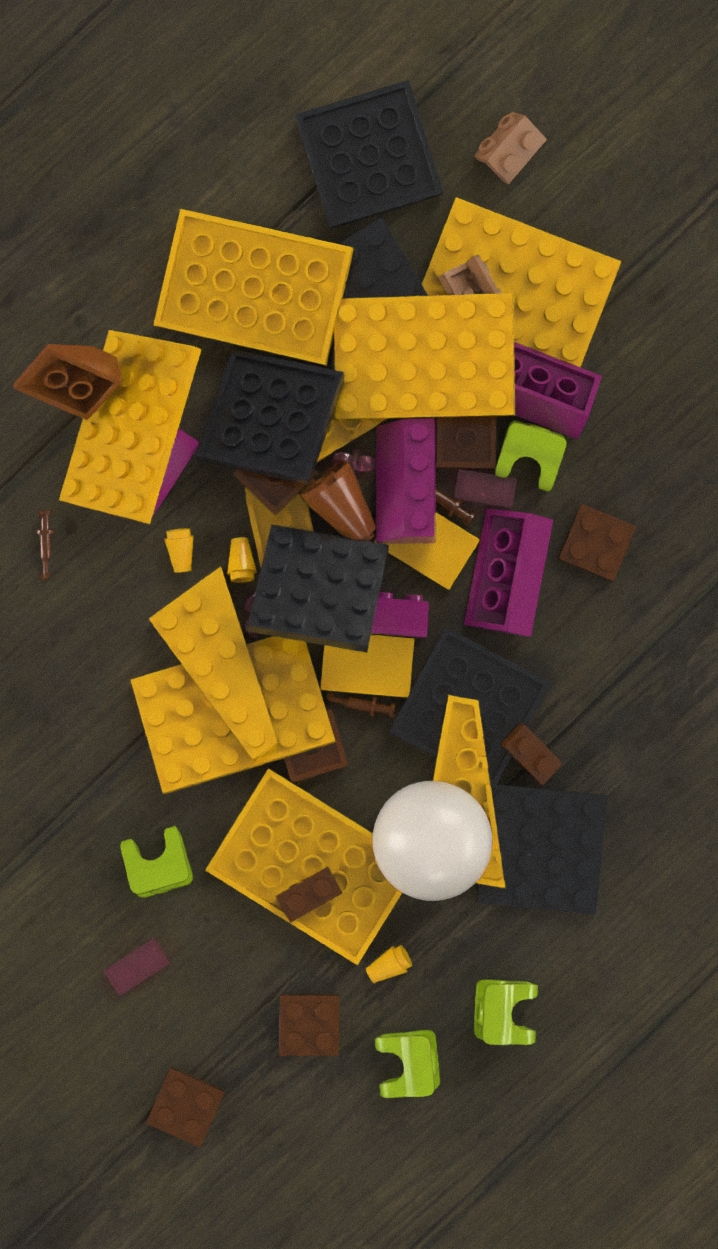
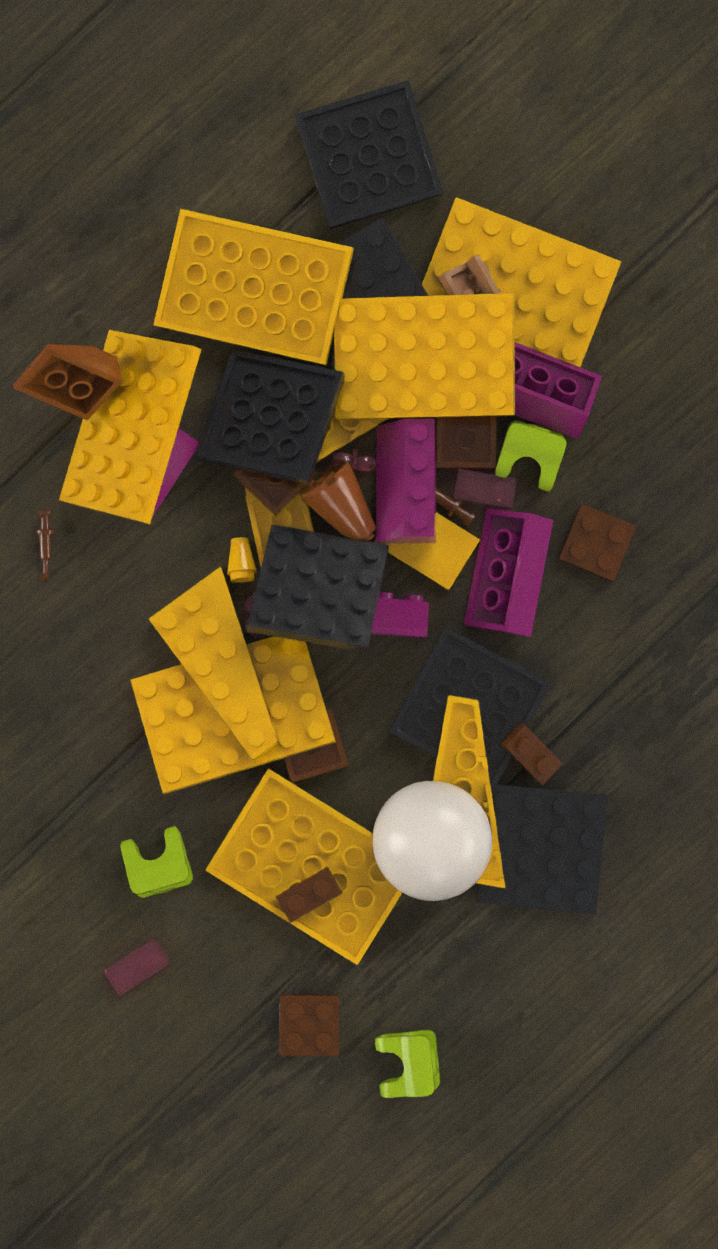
reddish brown plate [146,1067,225,1148] -> none
yellow cone [164,528,194,572] -> none
yellow tile [320,635,415,698] -> none
reddish brown piece [326,693,396,718] -> none
yellow cone [366,945,412,983] -> none
lime piece [474,979,538,1045] -> none
medium nougat bracket [475,112,547,184] -> none

